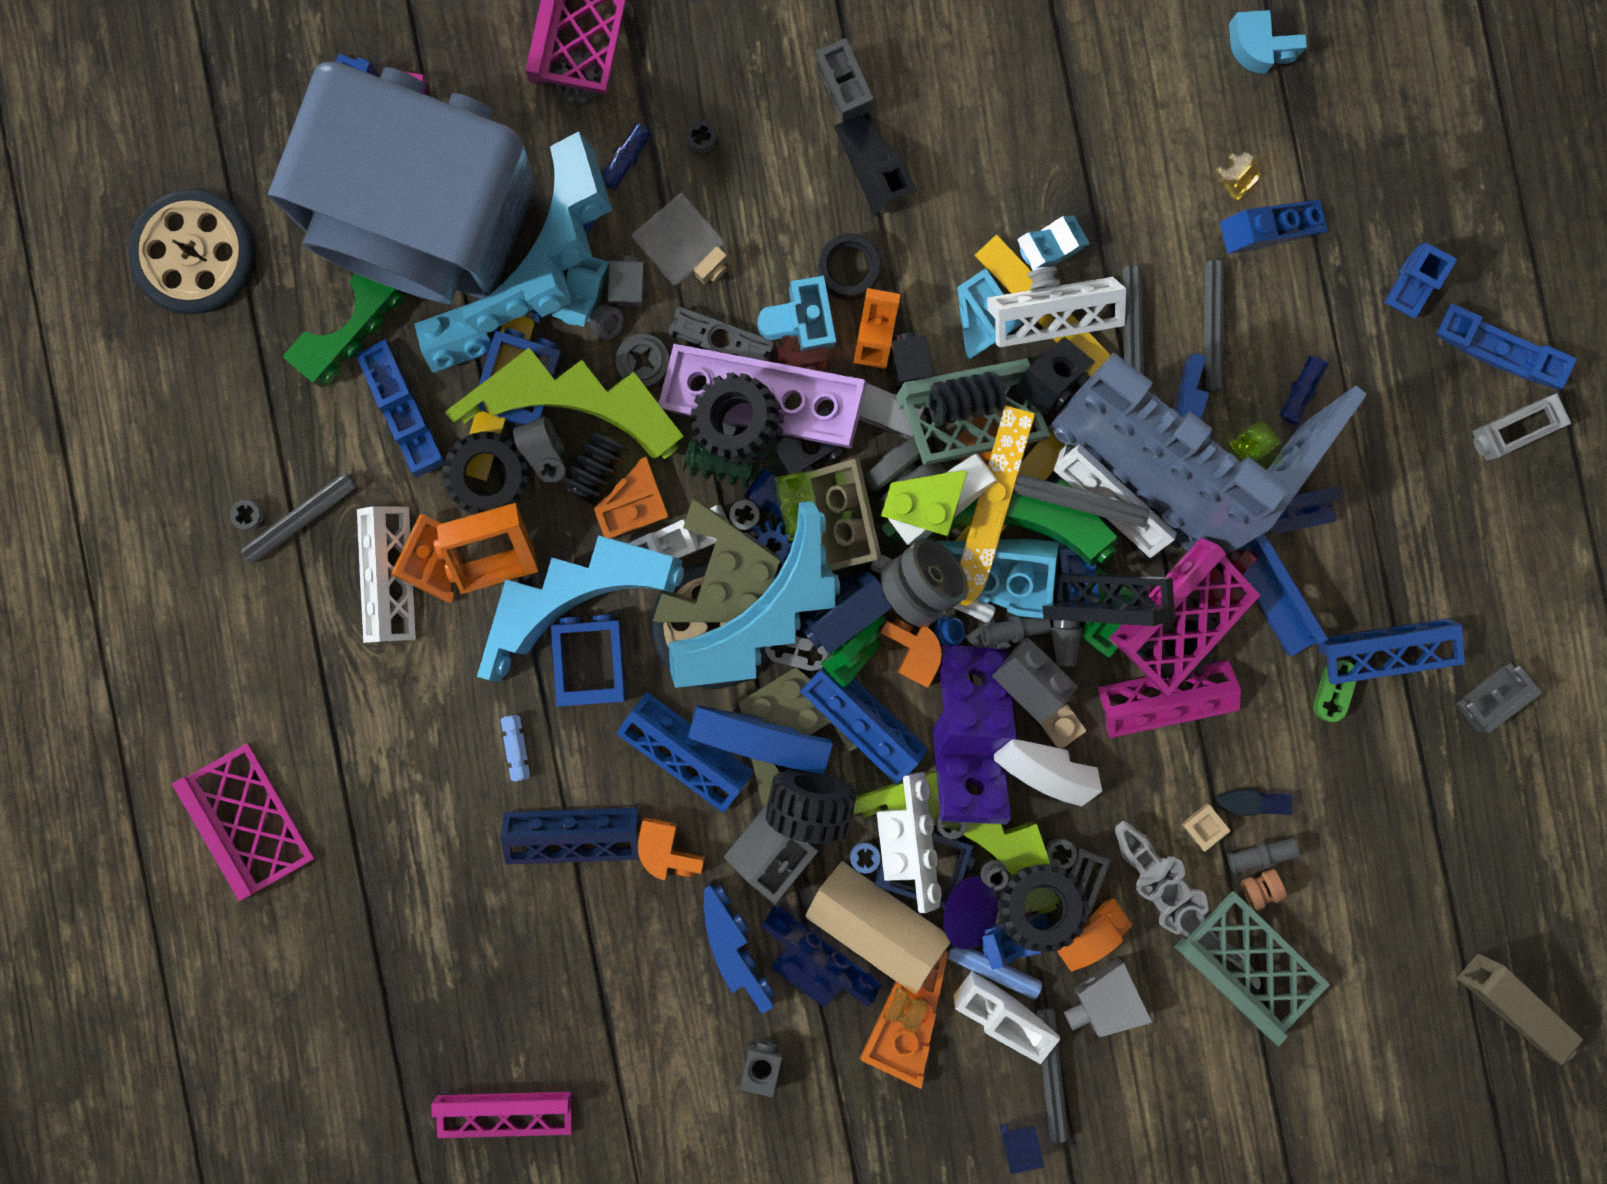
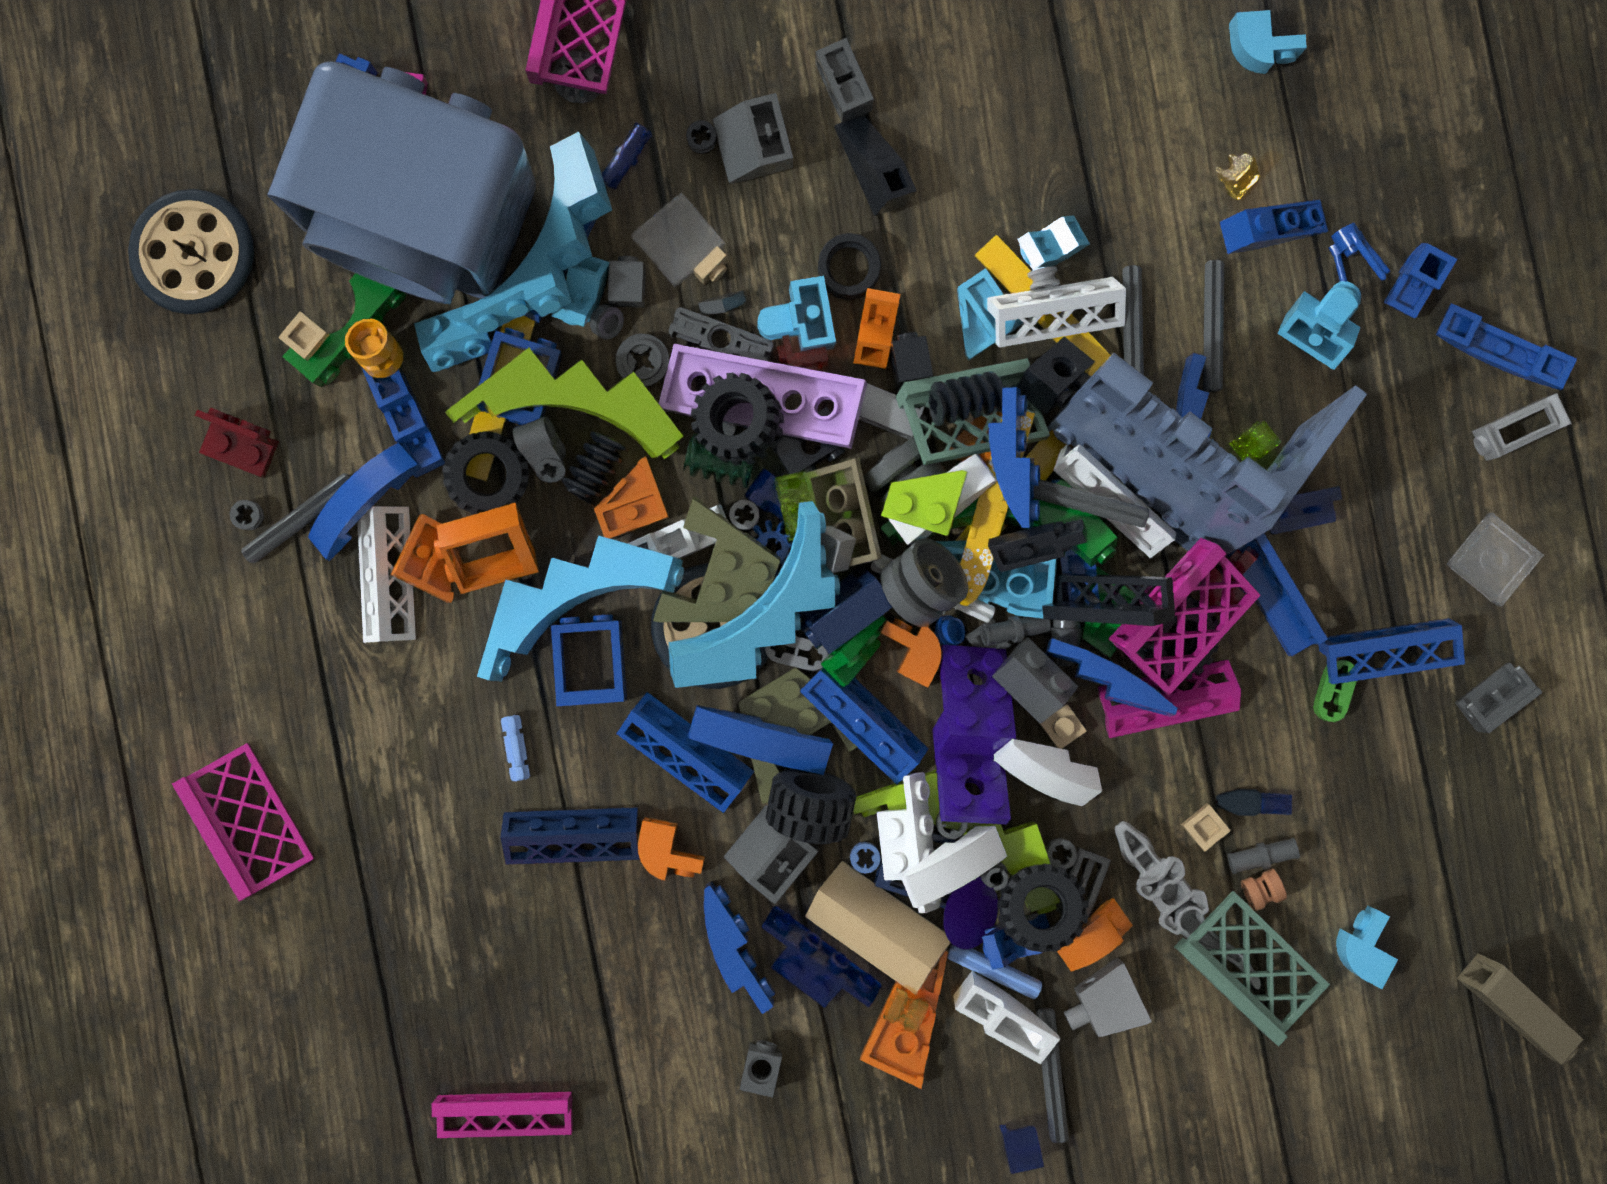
clear blue pin [1279,355,1329,425] -> none
none -> dark red bracket [195,407,279,478]
none -> tan plate [278,312,329,361]
none -> blue slope [308,443,421,561]
none -> light orange wheel [345,318,403,378]
none -> dark grey tile [698,290,746,315]
none -> dark grey slope [712,93,793,185]
none -> light grey slope [821,525,856,572]
none -> white slope [901,826,1007,908]
none -> blue slope [988,387,1040,528]
none -> black hinge [988,519,1087,572]
none -> blue slope [1046,638,1178,717]
none -> medium azure brick [1277,281,1361,370]
none -> blue plant [1329,223,1390,282]
none -> medium azure brick [1336,905,1398,989]
none -> clear plate [1446,513,1544,607]

